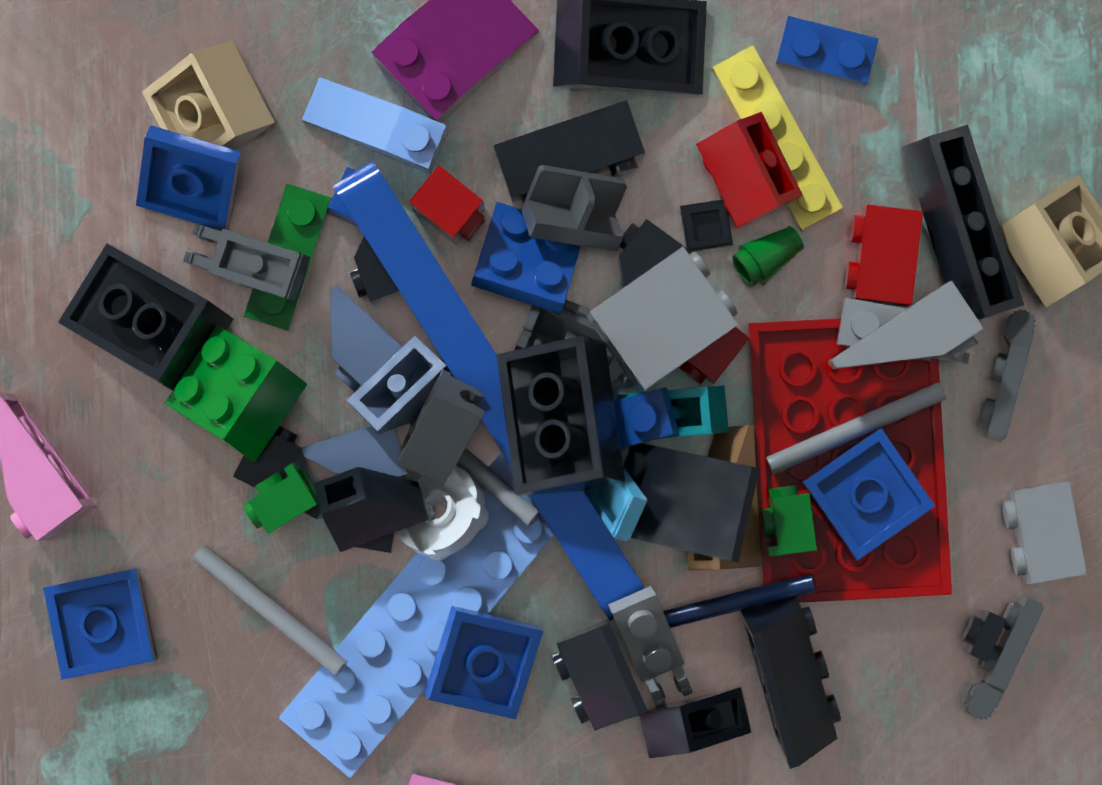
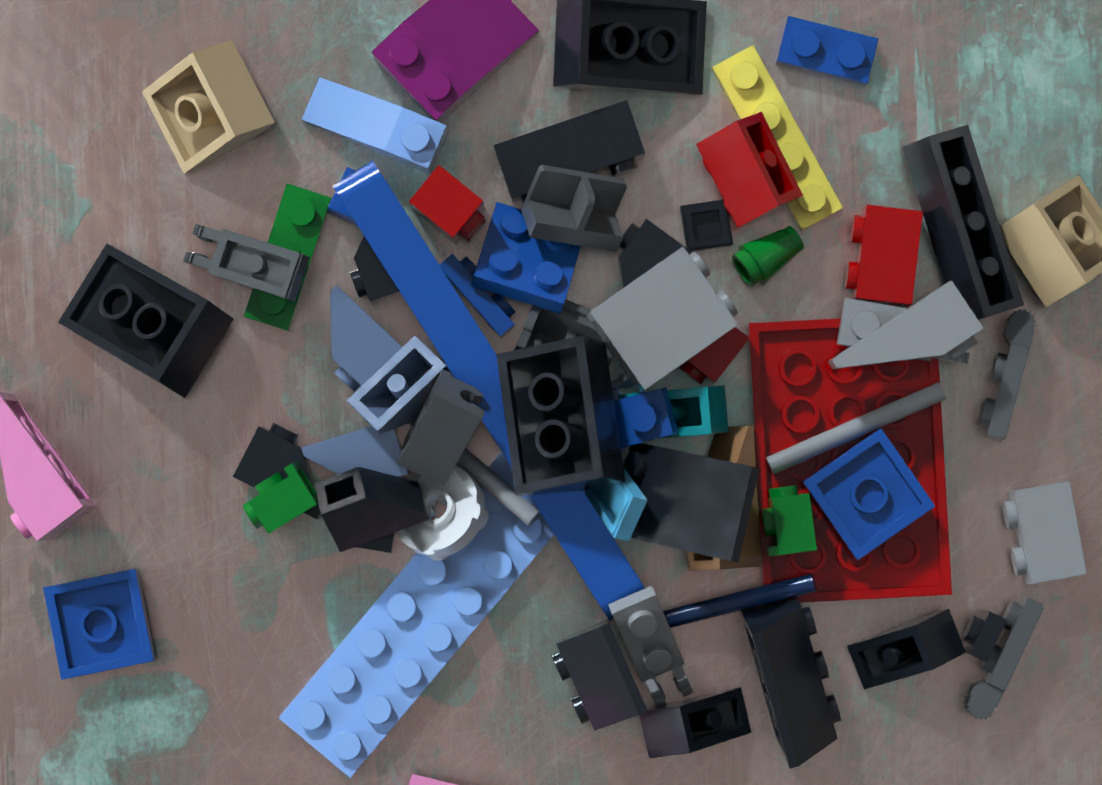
blue plate [136,125,241,231] -> none
green brick [164,325,307,463] -> none
light grey bar [193,545,348,676] -> none
blue plate [424,606,543,720] -> none
none -> blue plate [440,253,515,339]
none -> black slope [847,609,966,690]

